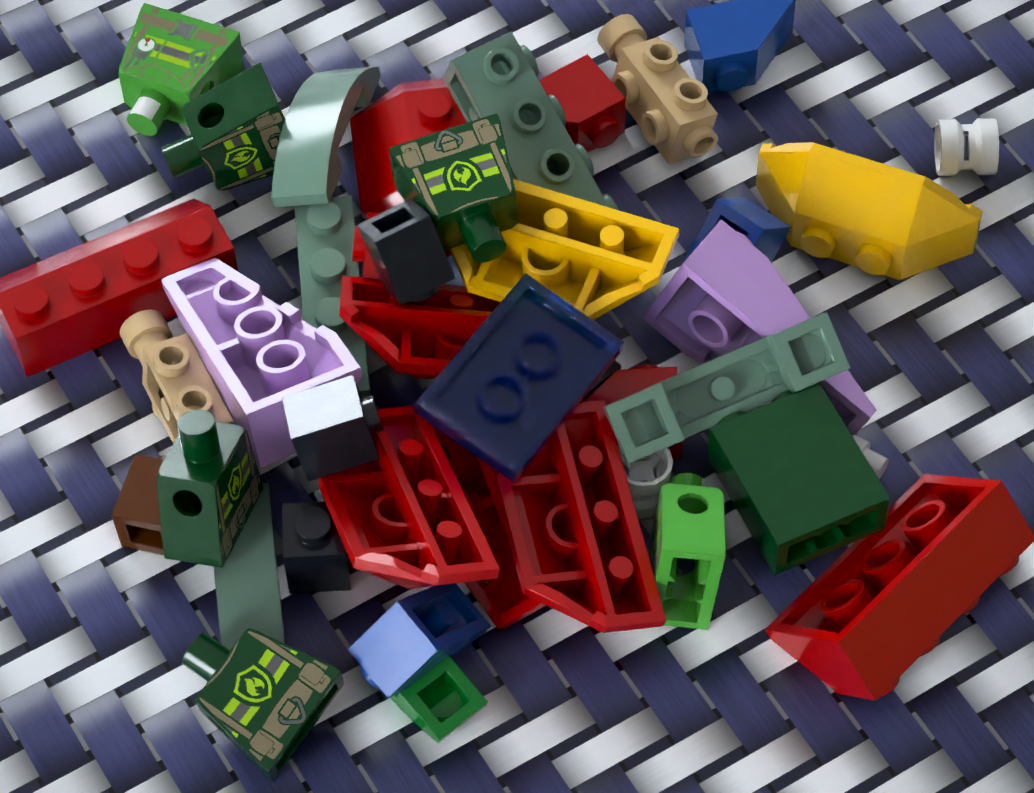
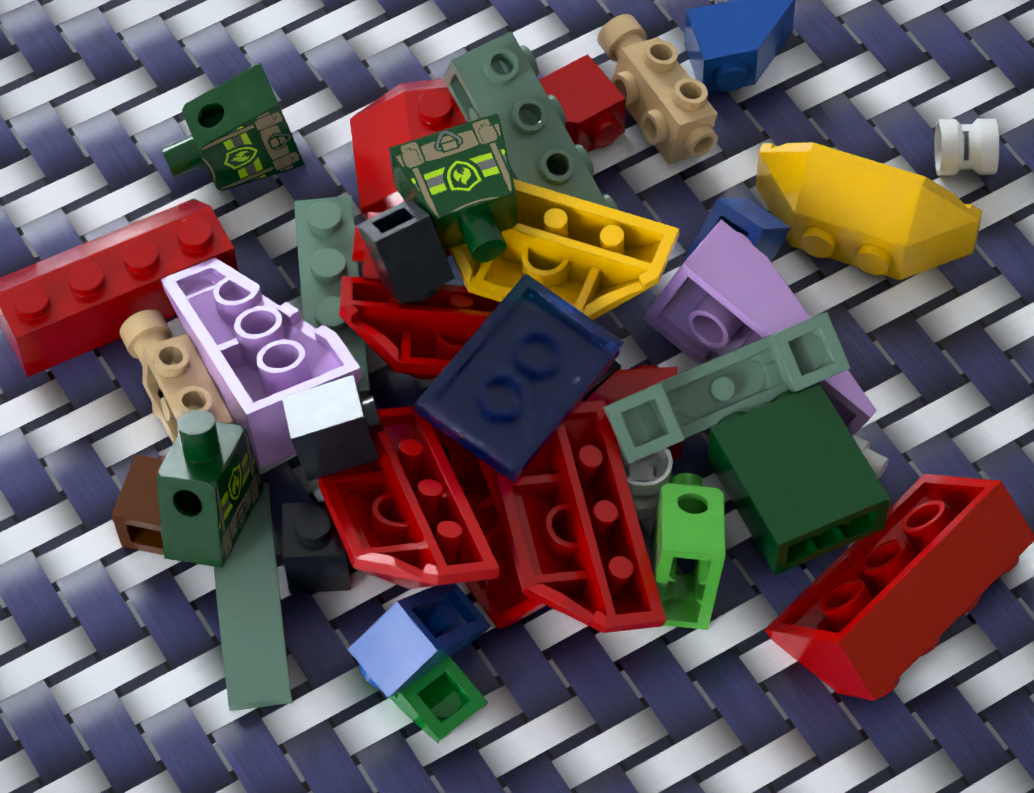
bright green torso [118,3,245,136] -> none
dark green torso [182,628,344,782] -> none
sand green slope [271,67,381,207] -> none

